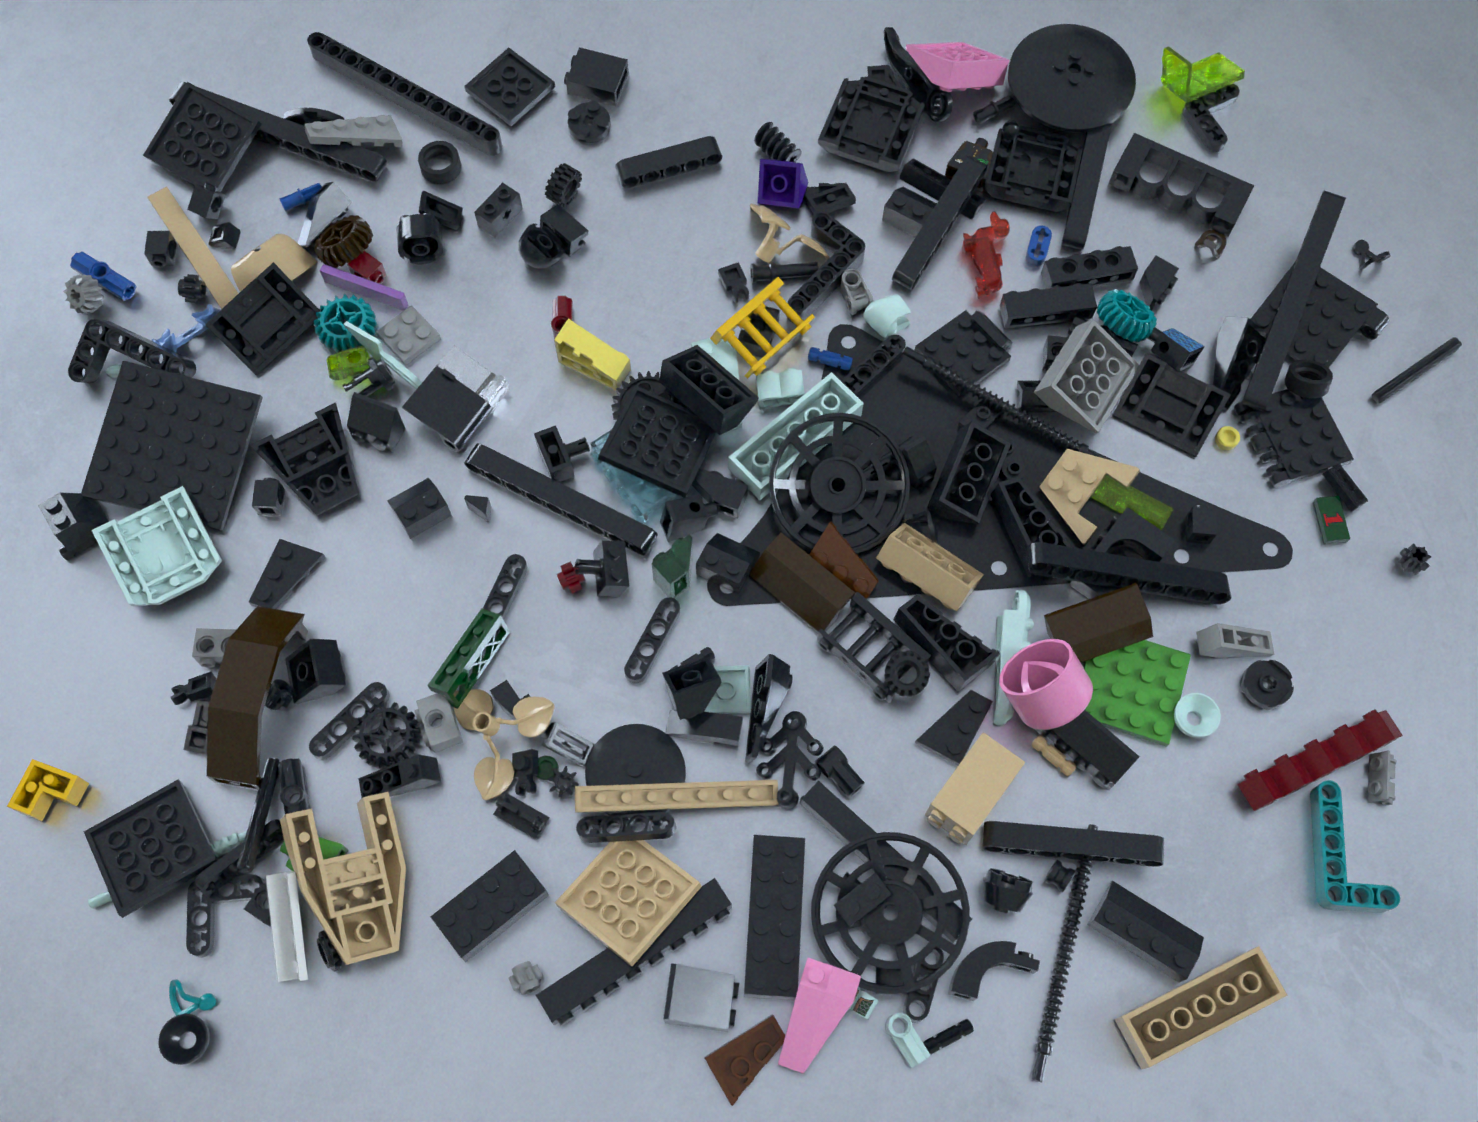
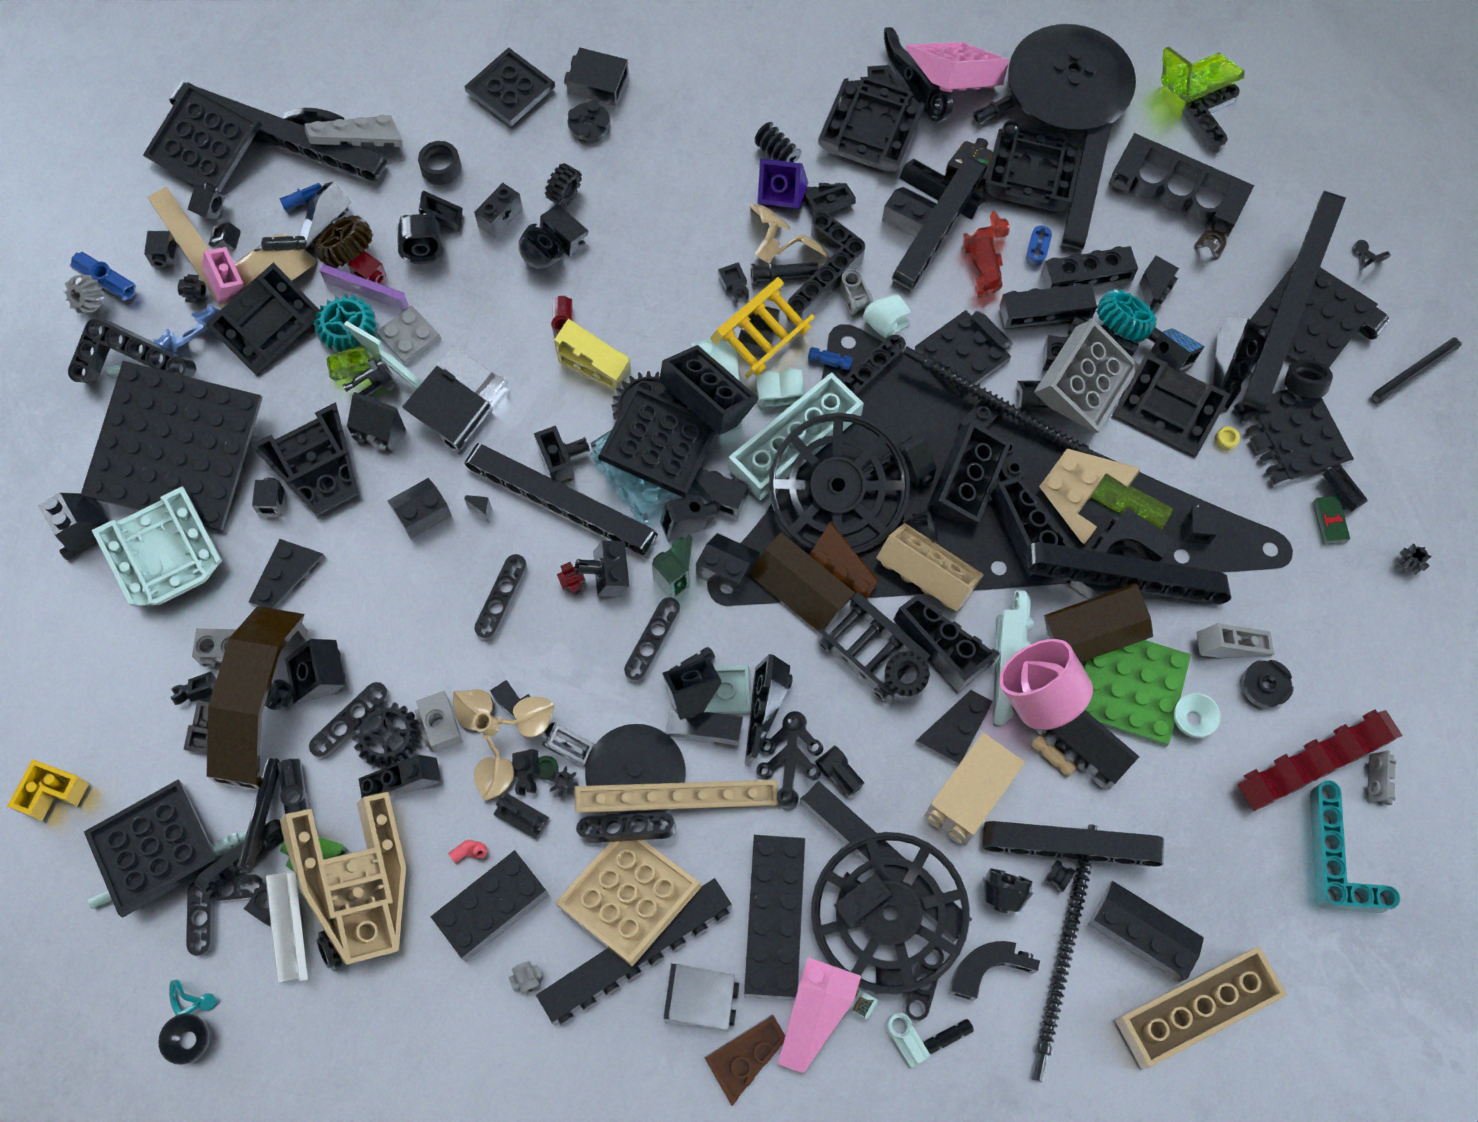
black beam [307,32,502,155] -> none
dark green fence [427,608,510,709] -> none
black beam [615,136,722,188] -> none
none -> bright pink brick [202,247,243,304]
none -> black axle [261,236,307,251]
none -> coral arm [448,840,487,863]

